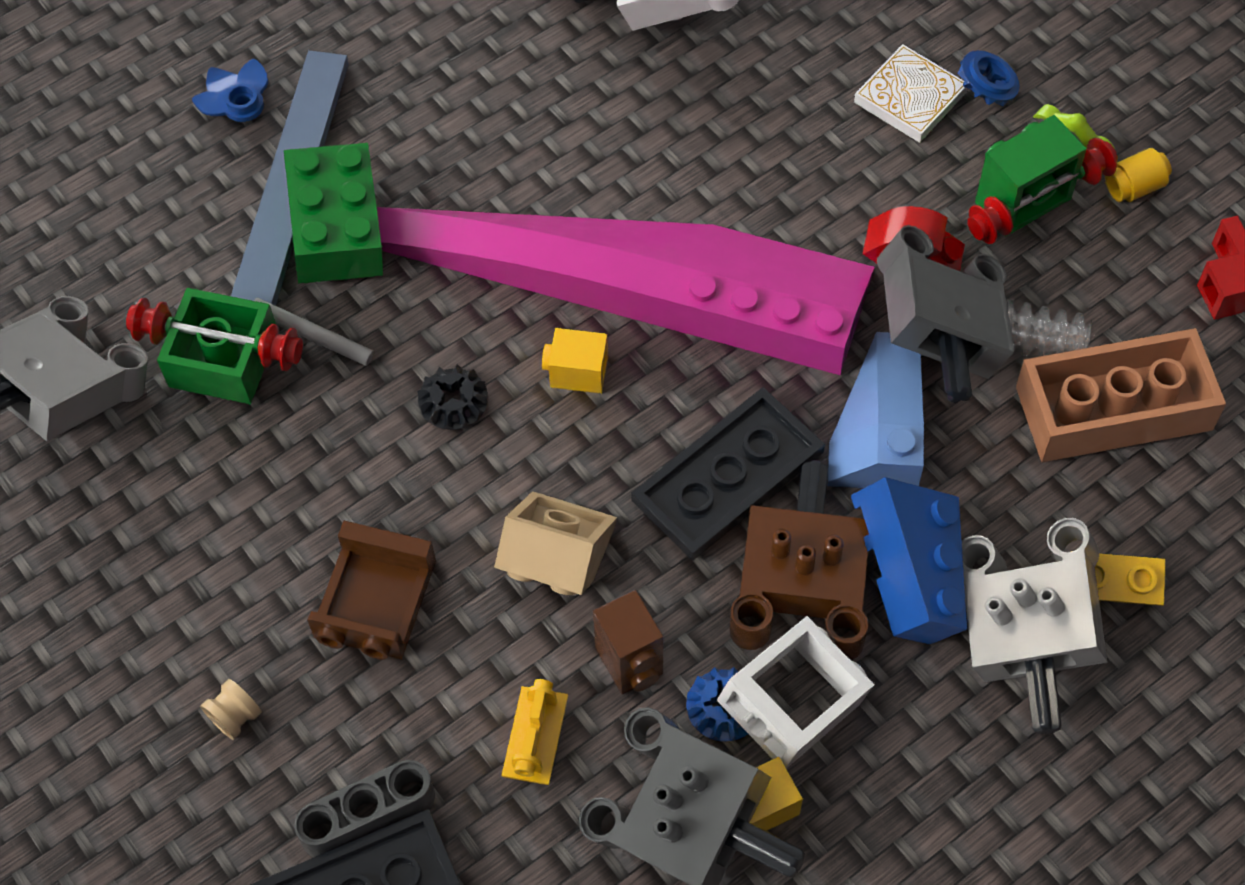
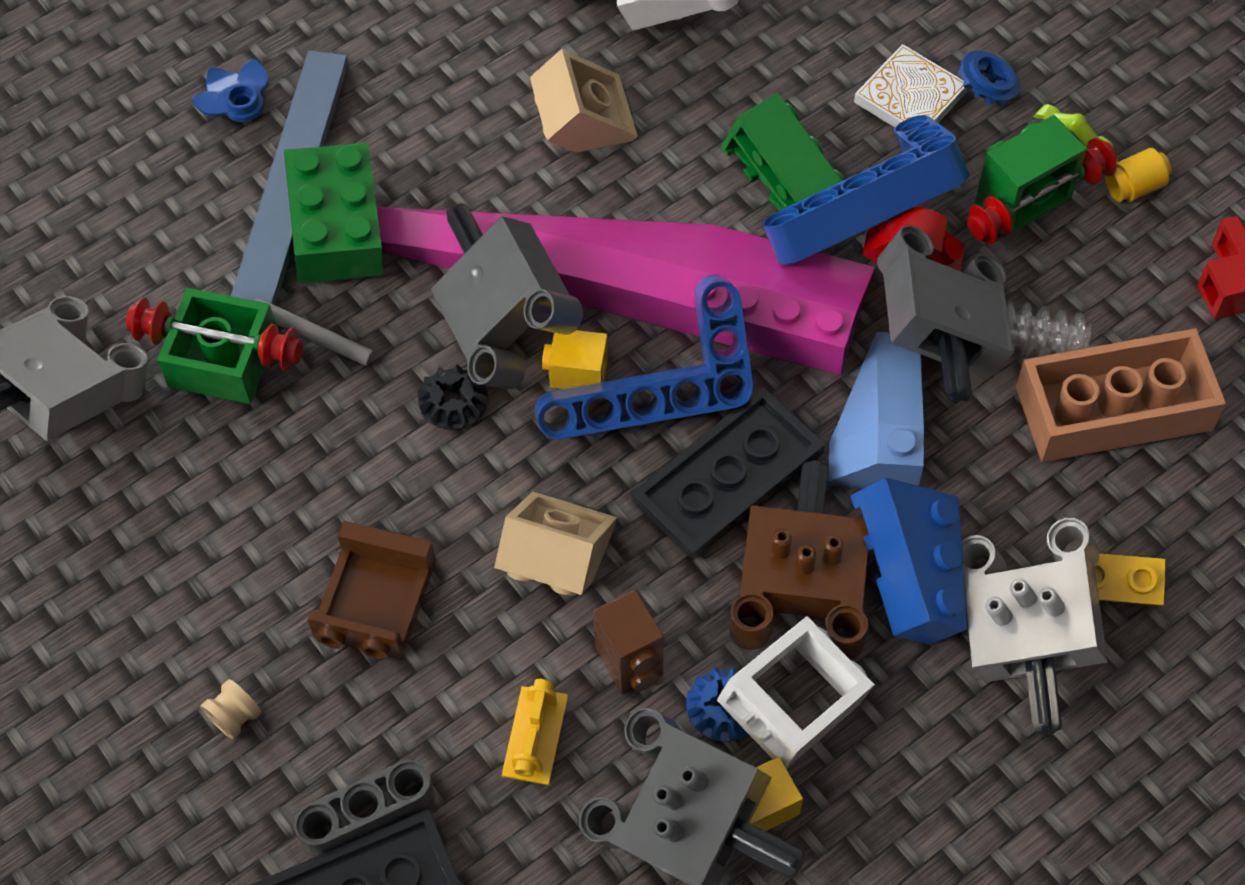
none -> dark grey piece [431,203,583,390]
none -> tan slope [530,49,638,153]
none -> blue beam [534,275,753,439]
none -> green wedge [720,92,845,211]
none -> blue beam [763,115,969,265]

